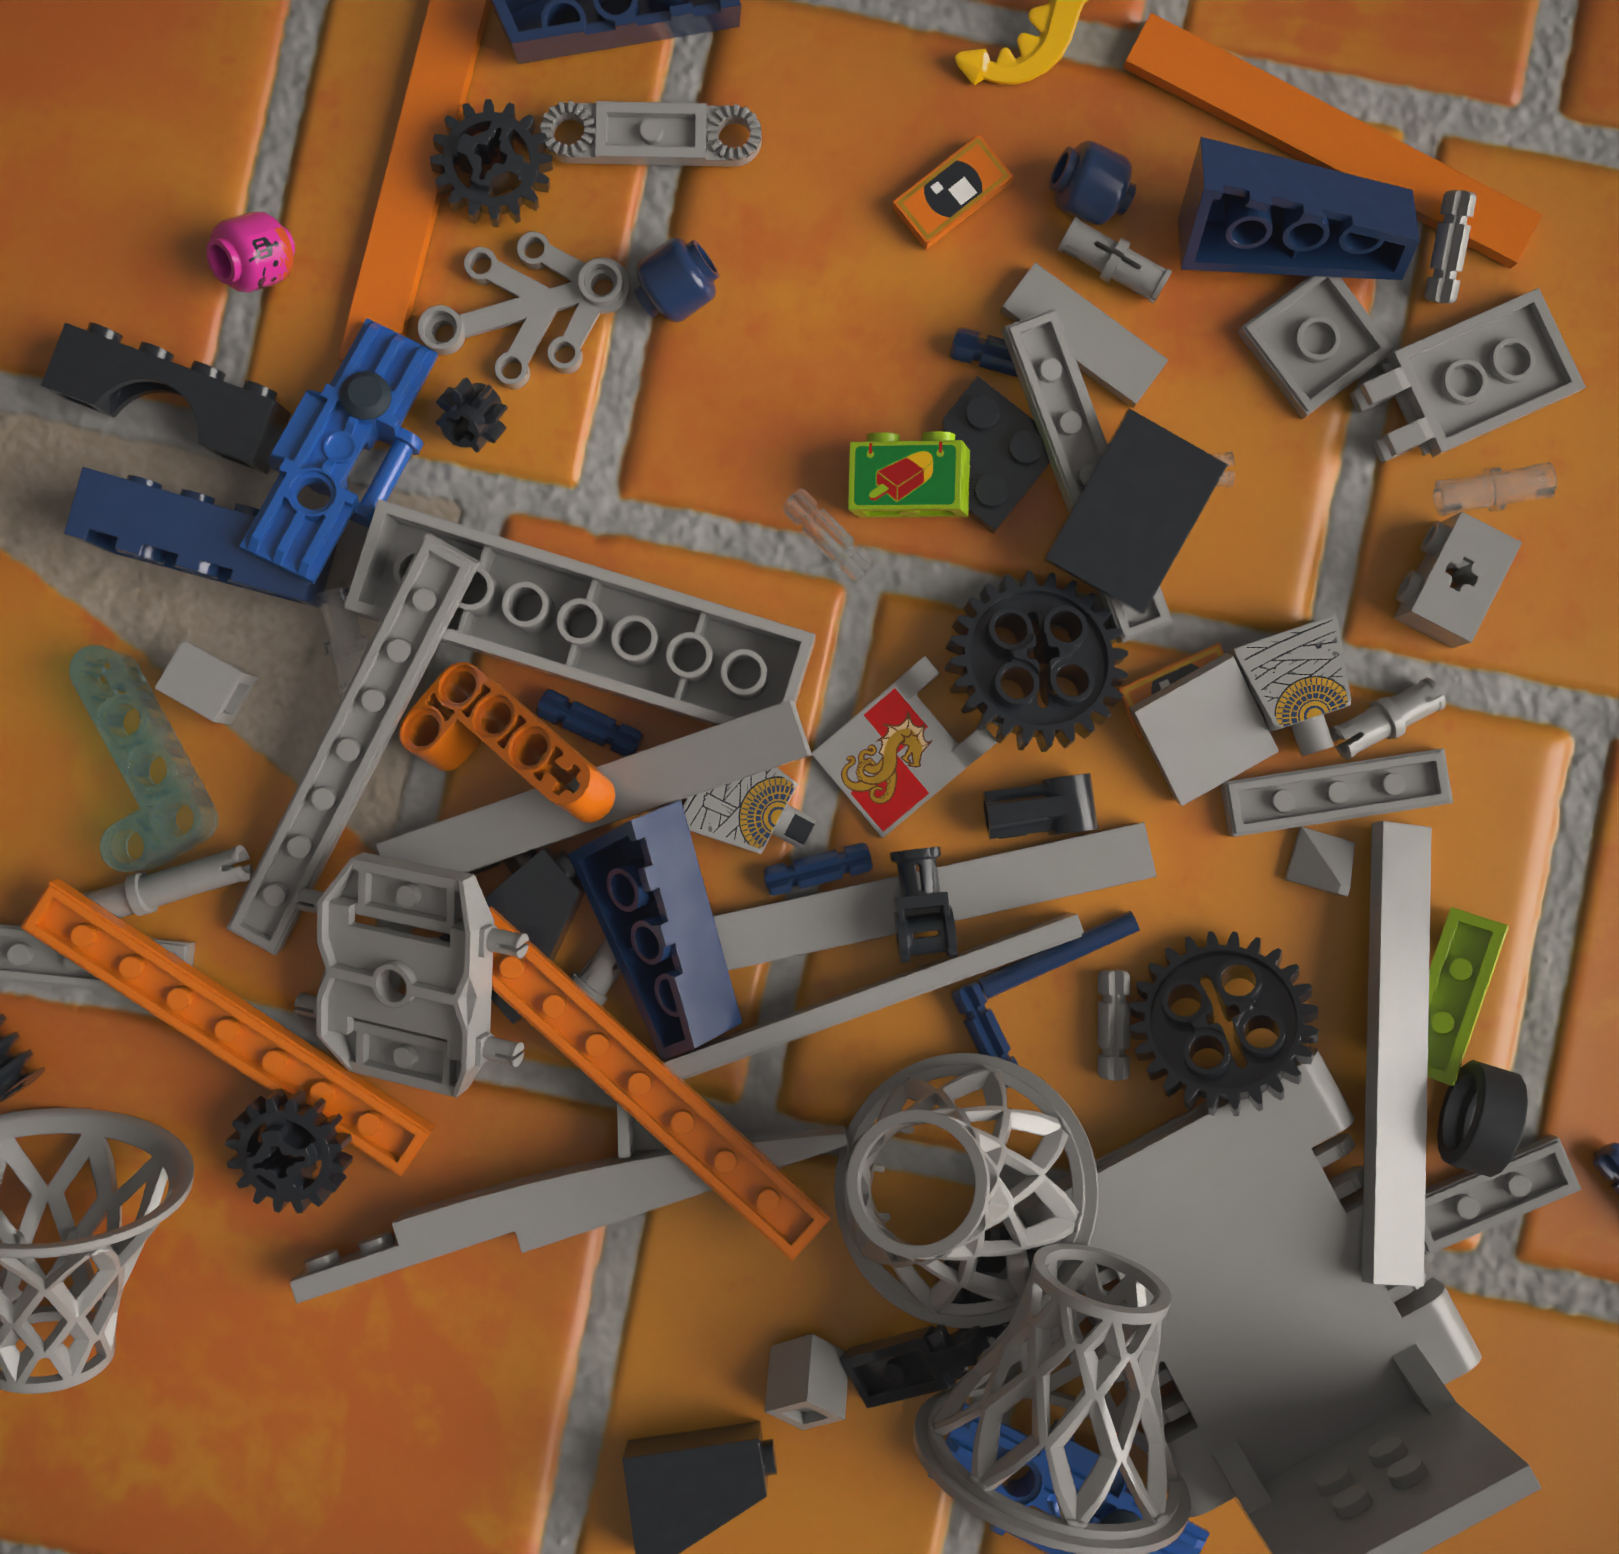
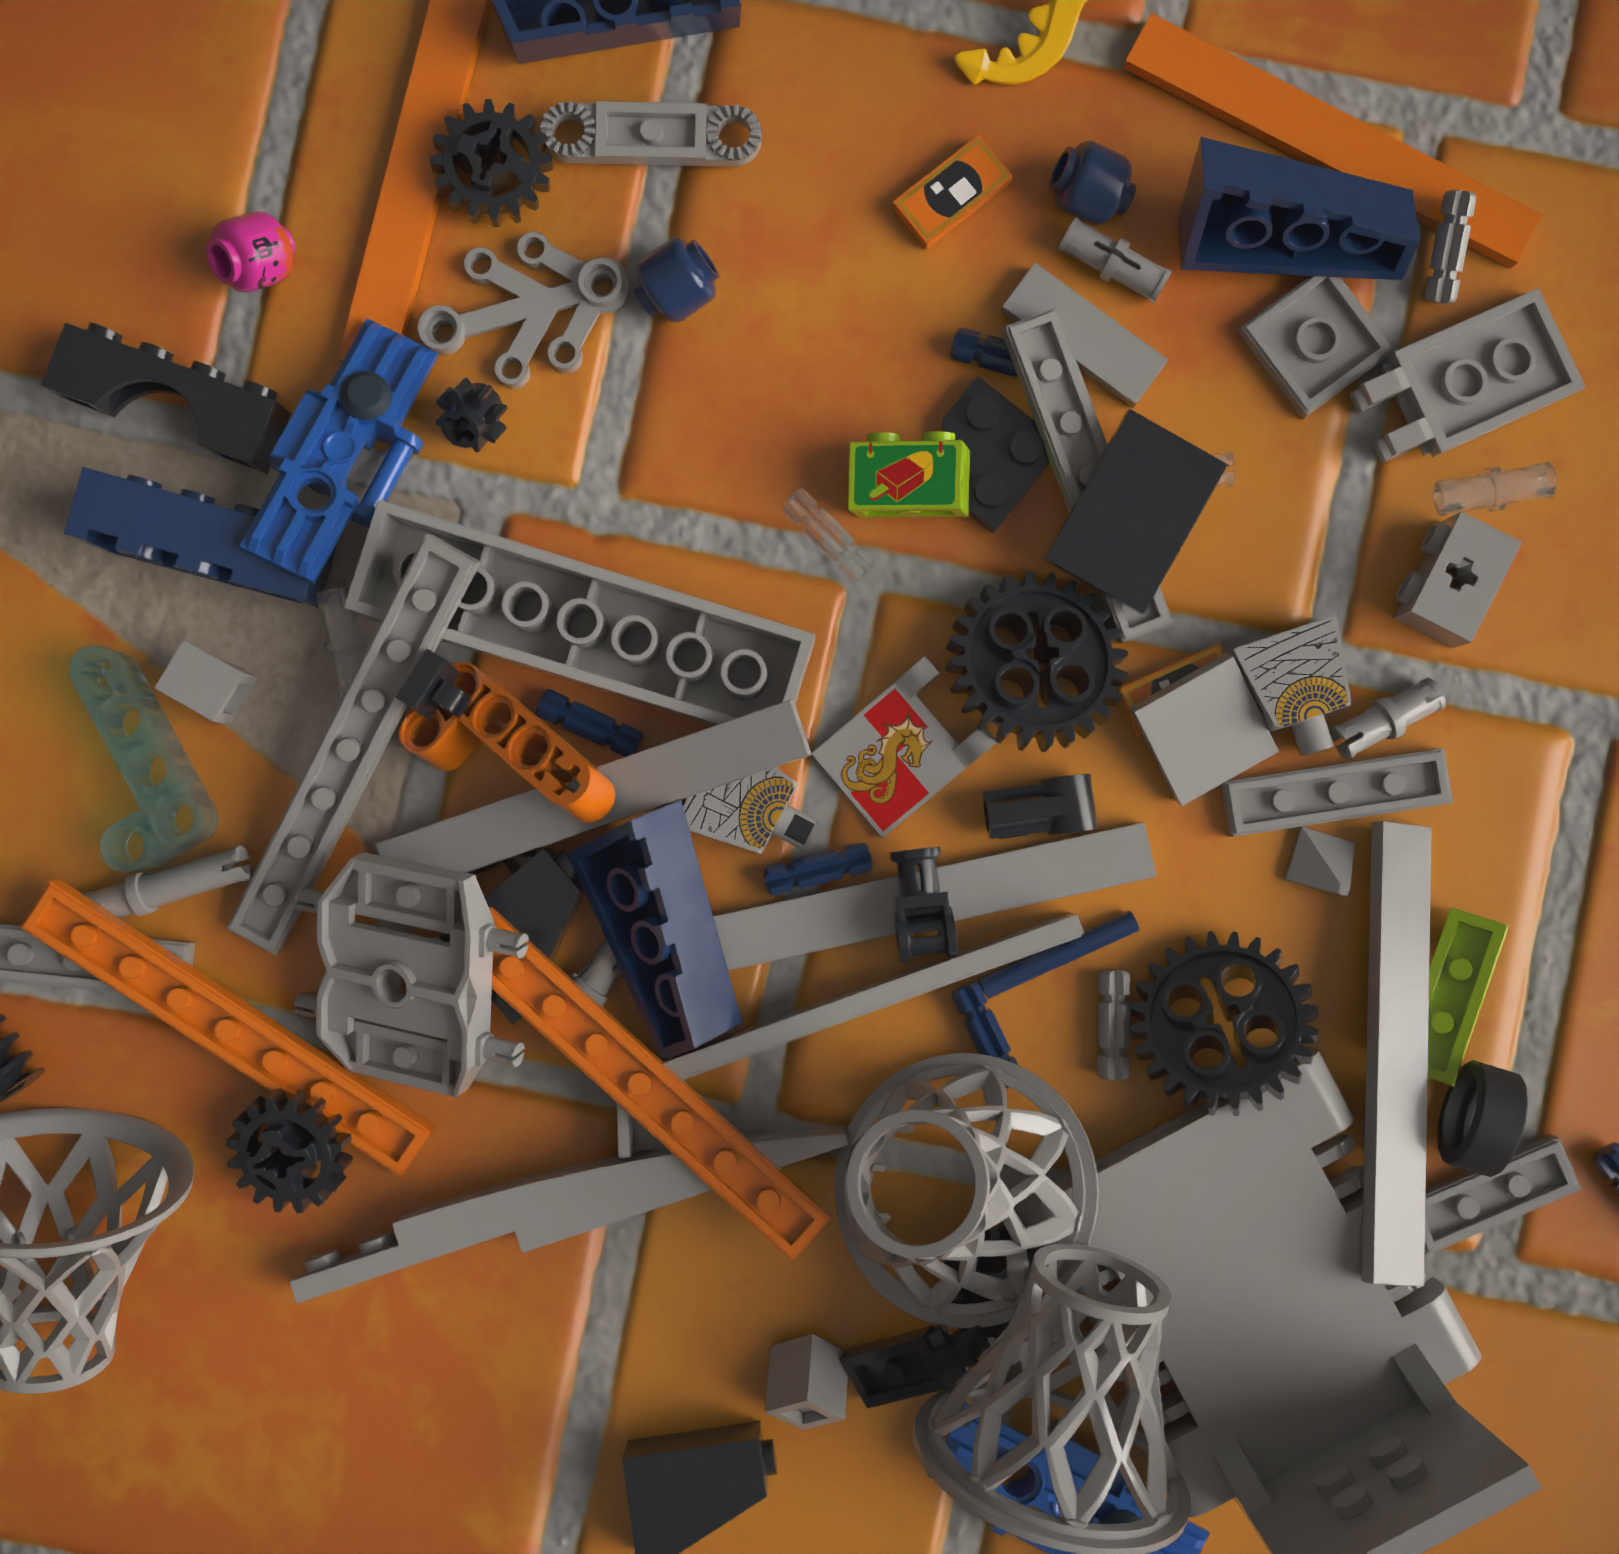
none -> black tile [395,649,472,720]

